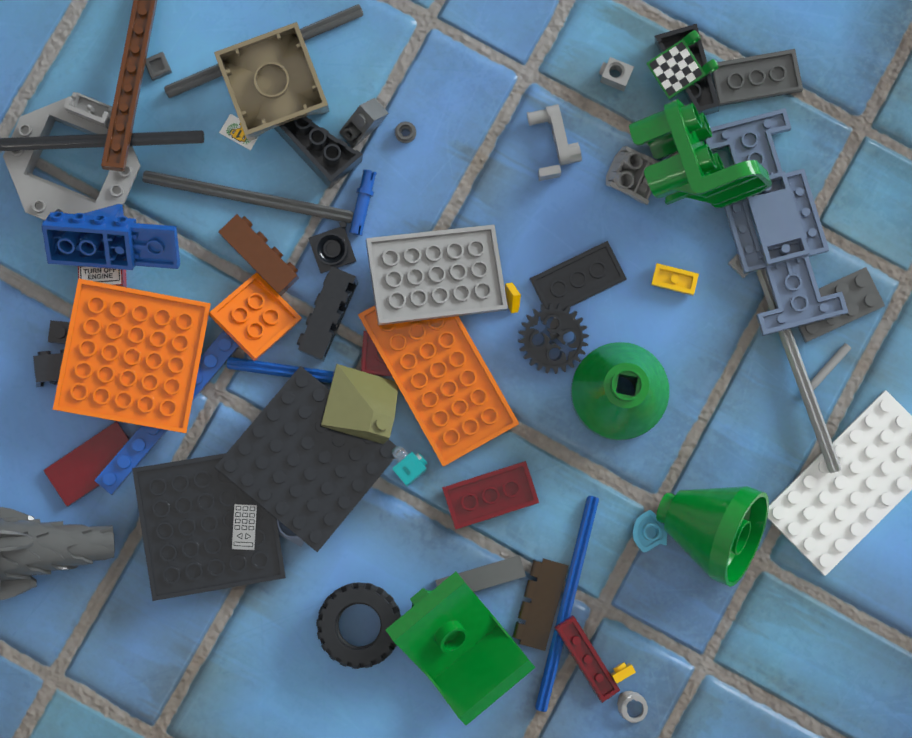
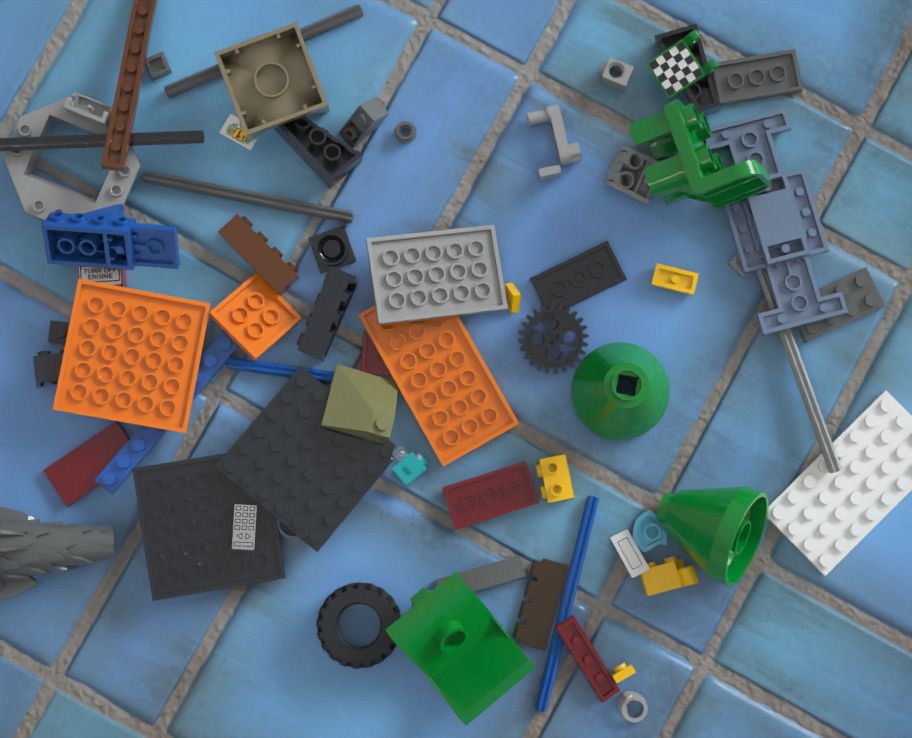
blue pin [349,170,377,236] -> none
light grey bar [810,343,851,391] -> none
none -> yellow brick [535,454,574,503]
none -> white sticker [610,529,650,578]
none -> yellow hinge [640,555,699,596]

